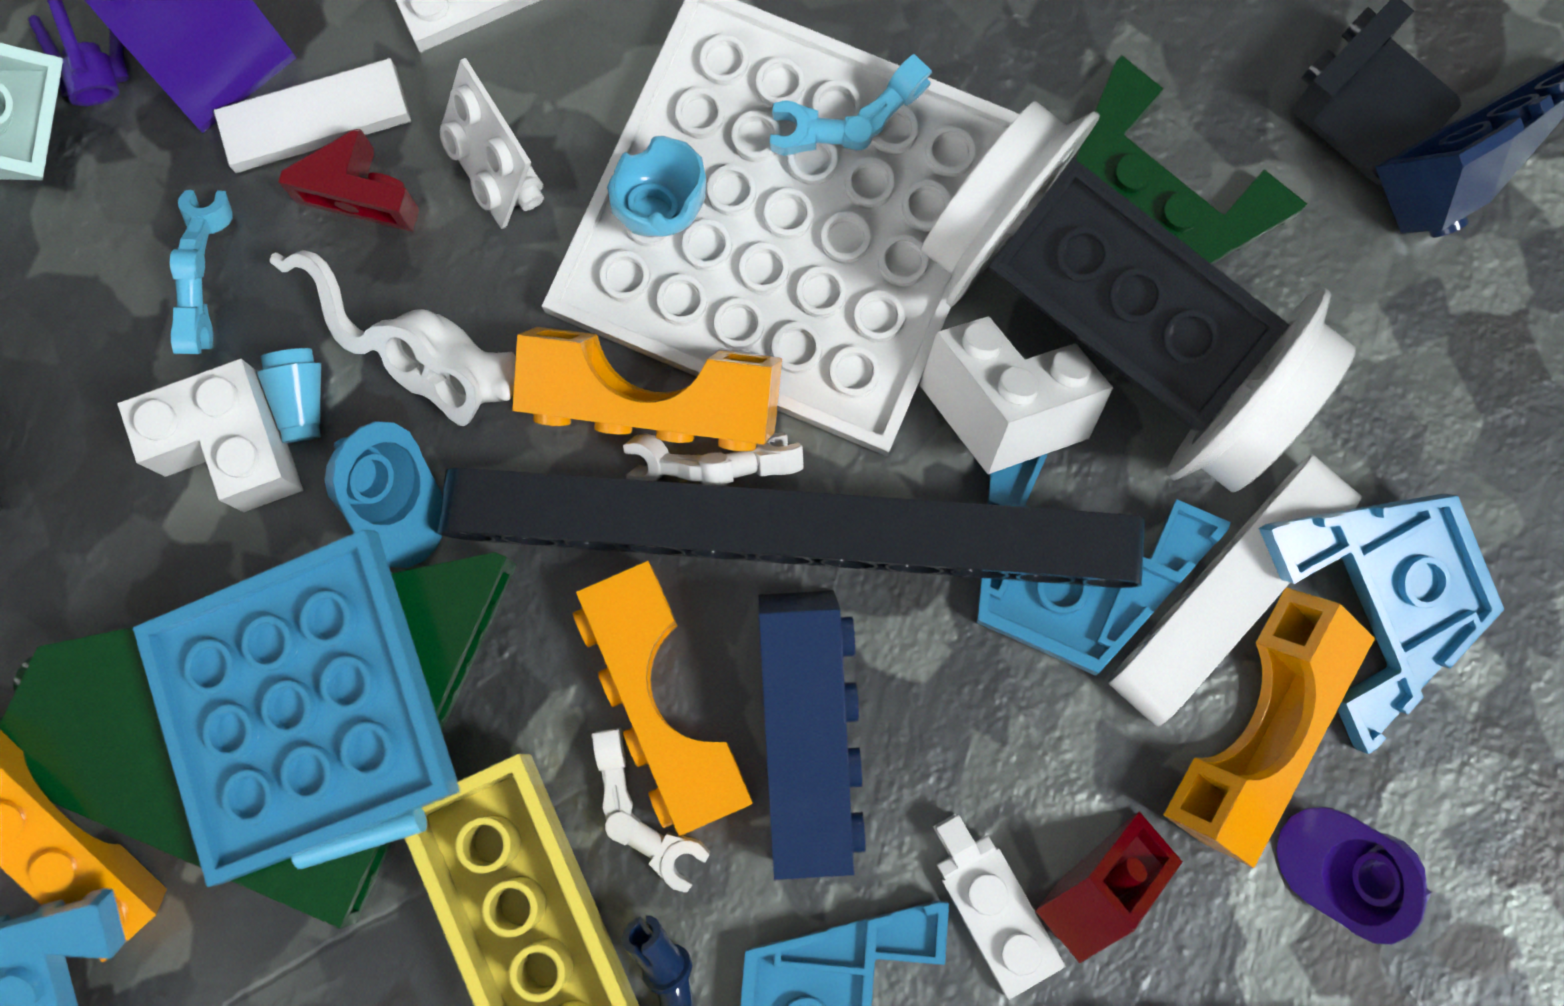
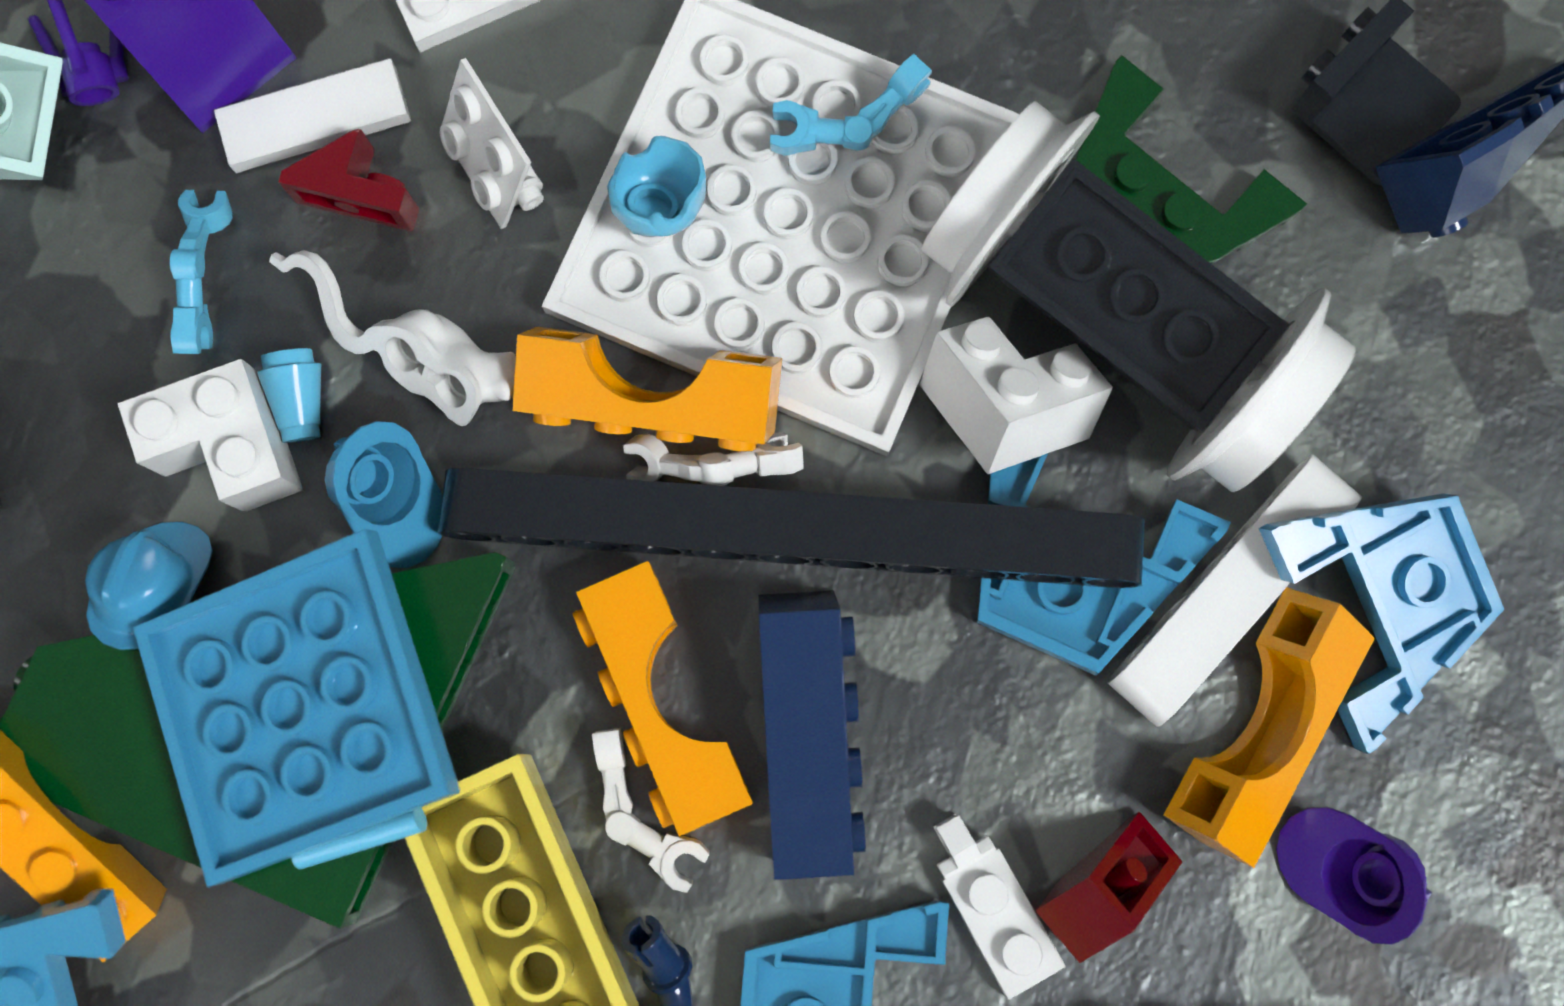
none -> dark azure piece [85,522,213,650]

